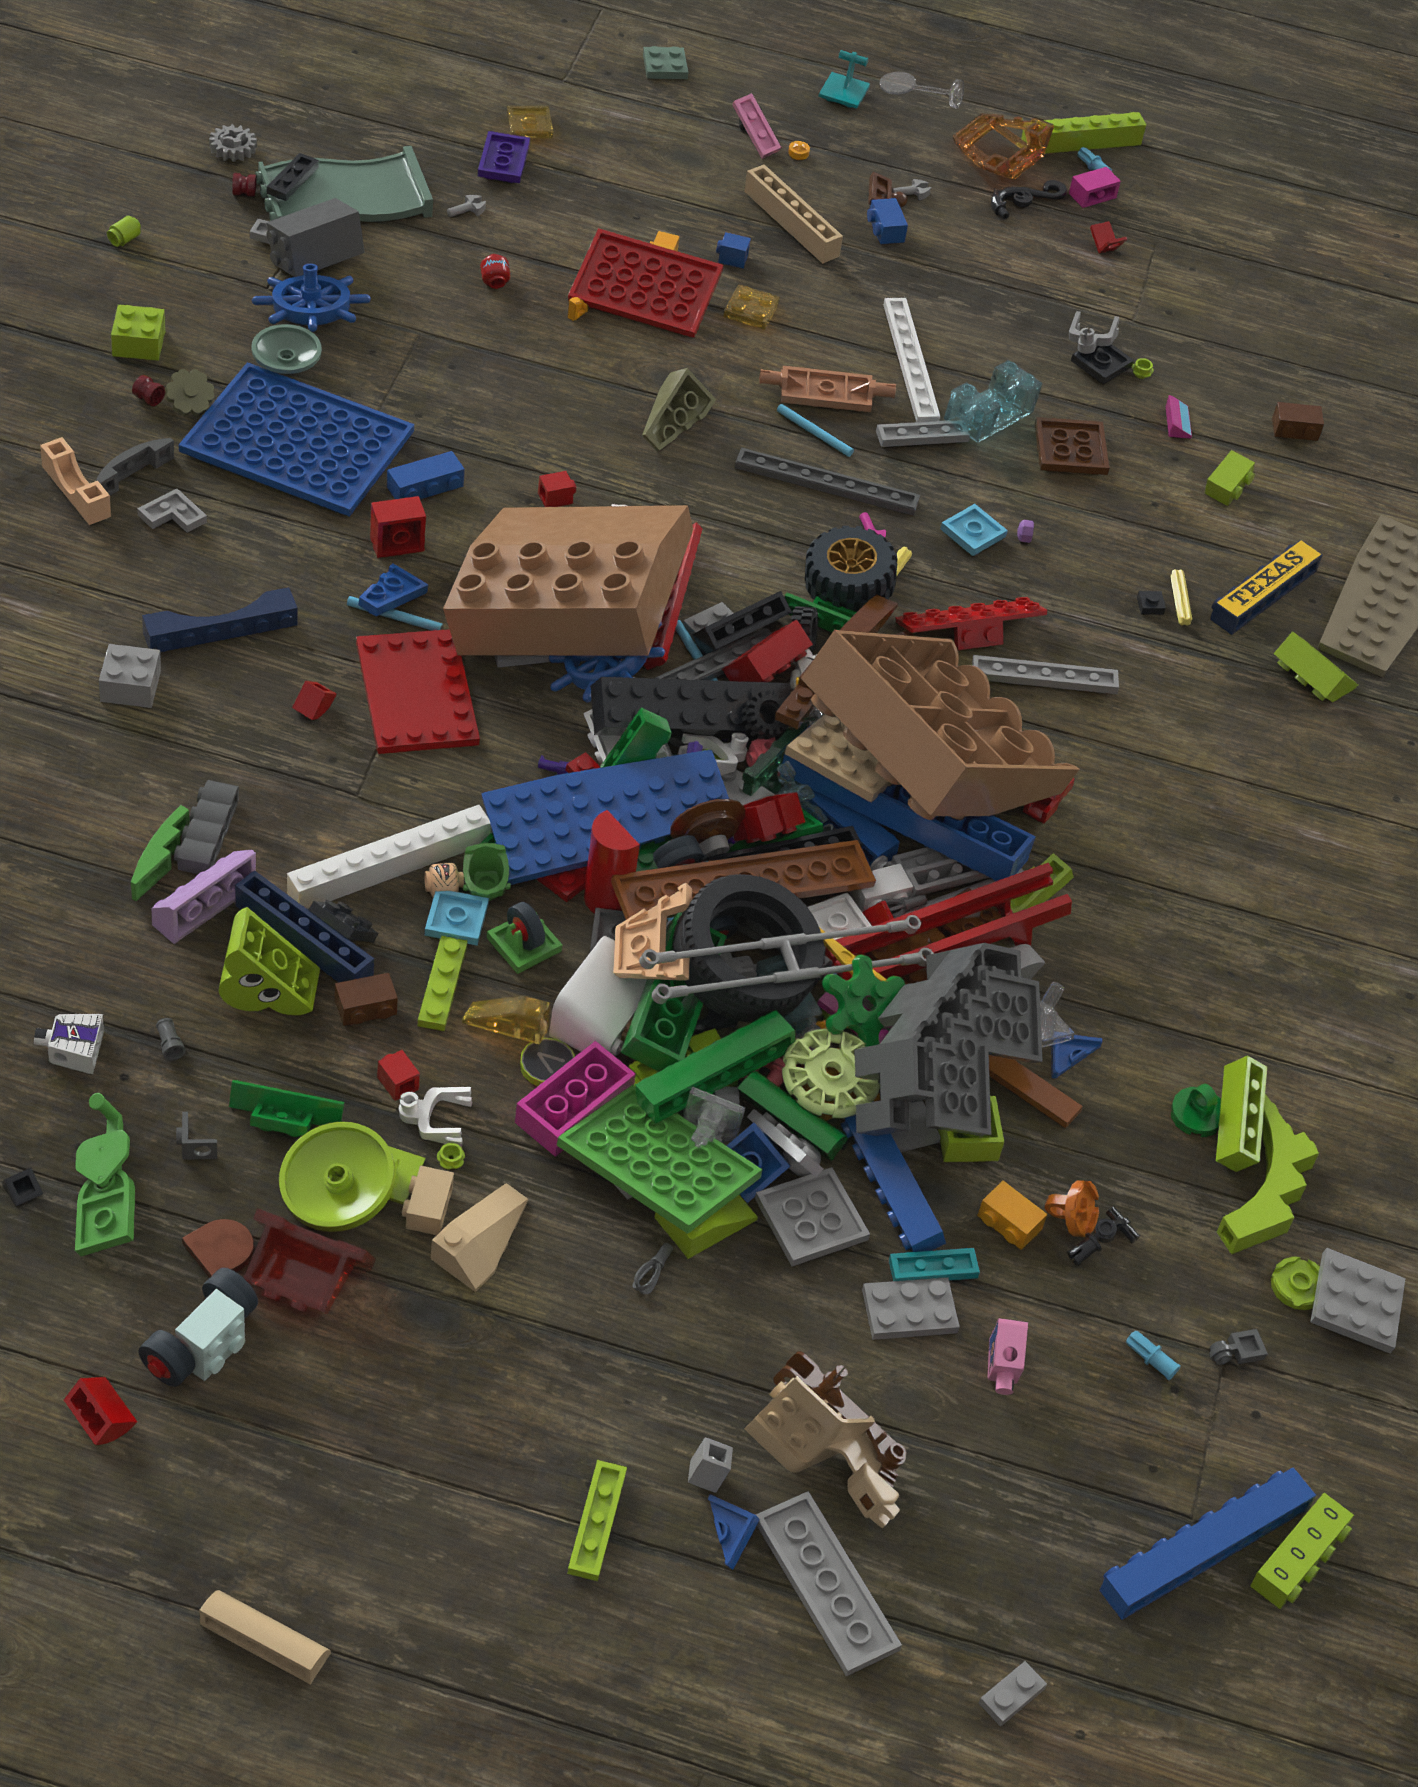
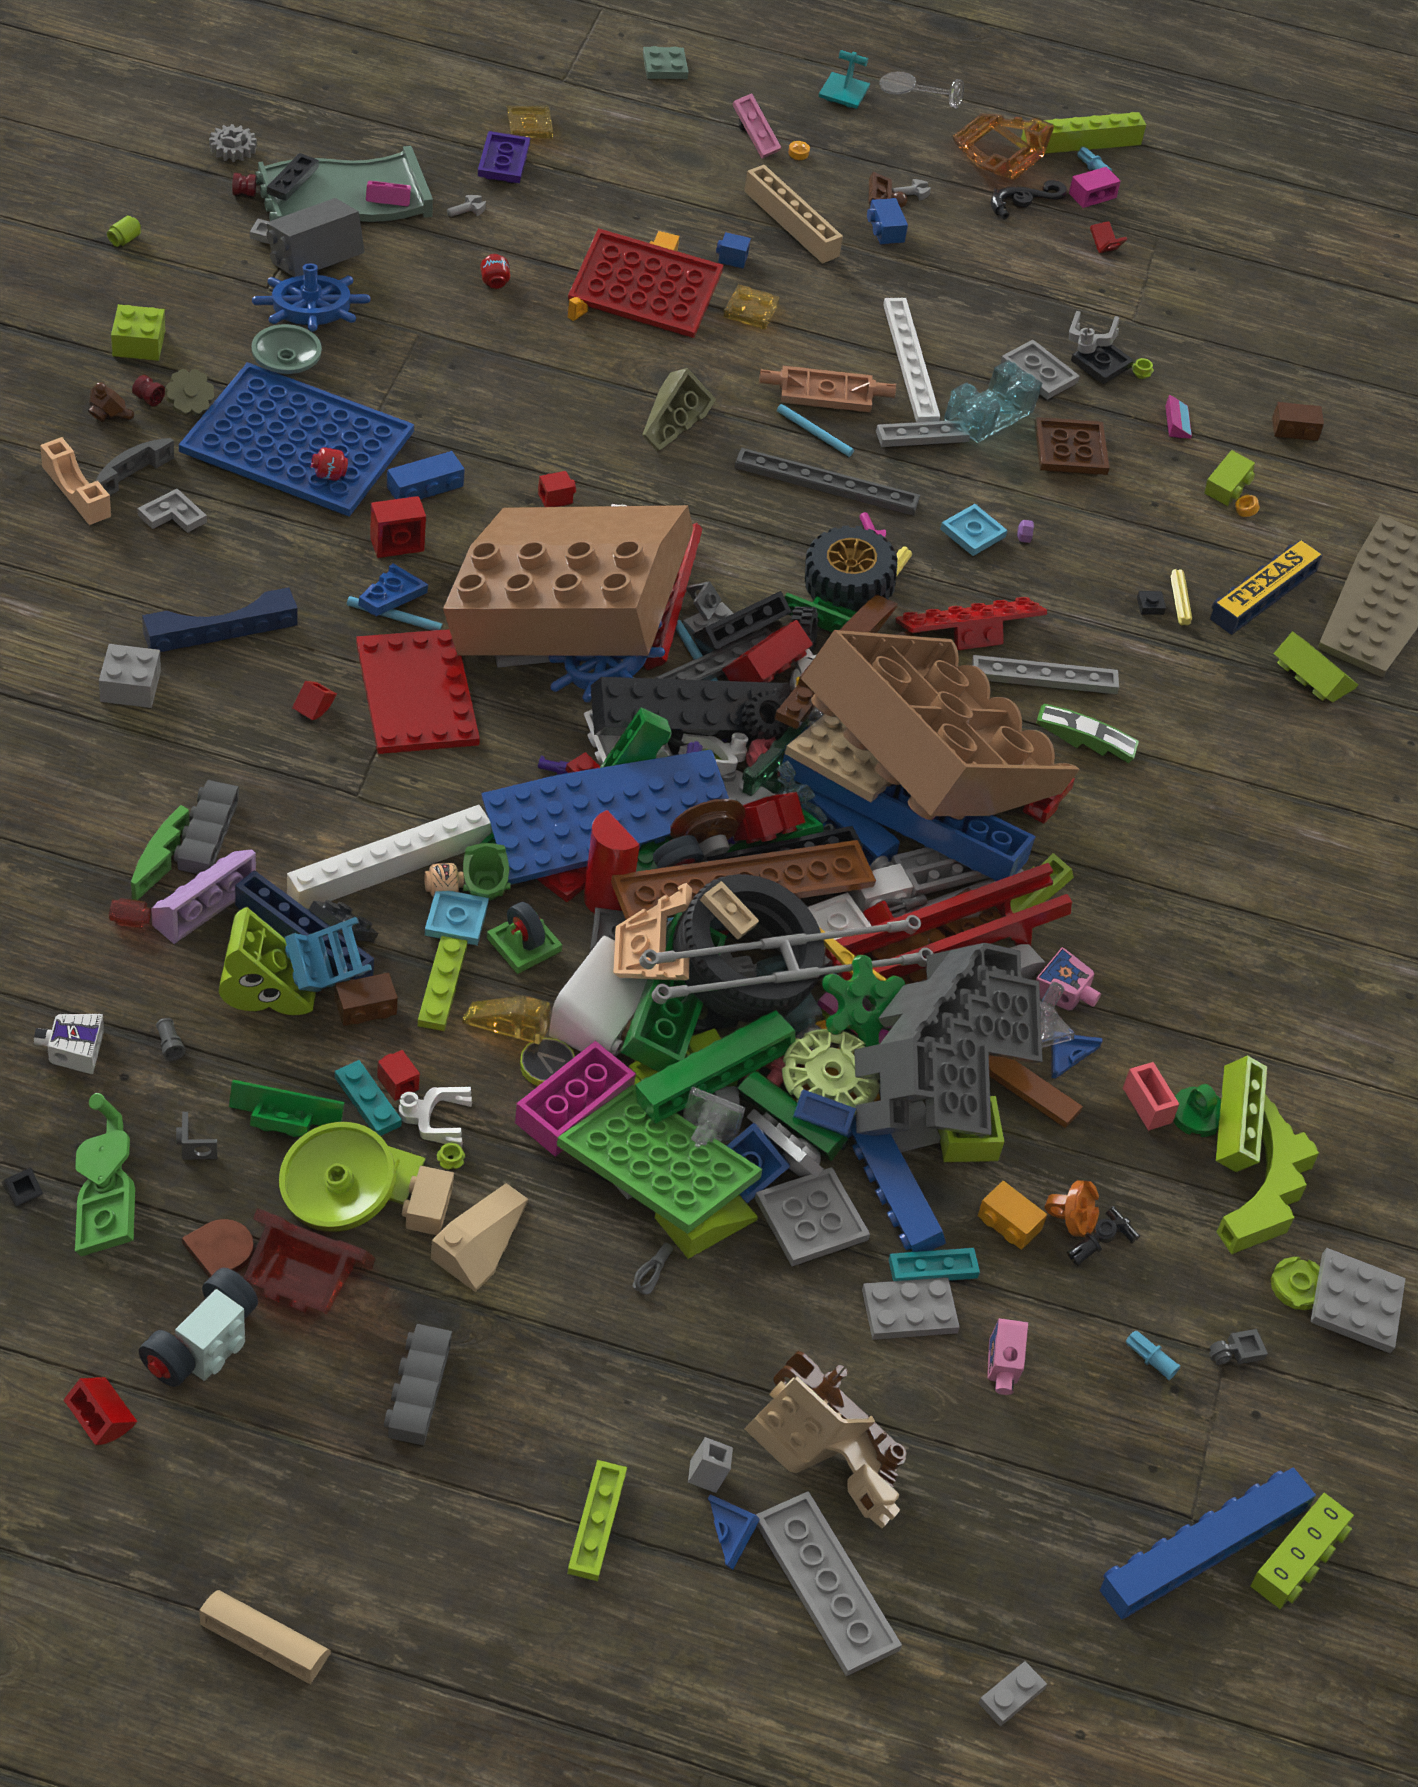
none -> reddish brown rock [88,382,134,422]
none -> clear red brick [109,898,151,929]
none -> dark azure plate [285,917,372,992]
none -> red head [311,447,348,481]
none -> teal plate [335,1060,402,1136]
none -> dark pink slope [366,180,411,206]
none -> dark grey brick [384,1324,452,1445]
none -> dark grey bracket [686,581,722,621]
none -> tan plate [700,881,759,940]
none -> blue tile [793,1089,856,1136]
none -> light grey plate [1000,340,1080,399]
none -> slope [1036,704,1139,763]
none -> torso [1036,947,1101,1010]
none -> coral brick [1123,1062,1179,1131]
none -> light orange tile [1235,495,1260,517]

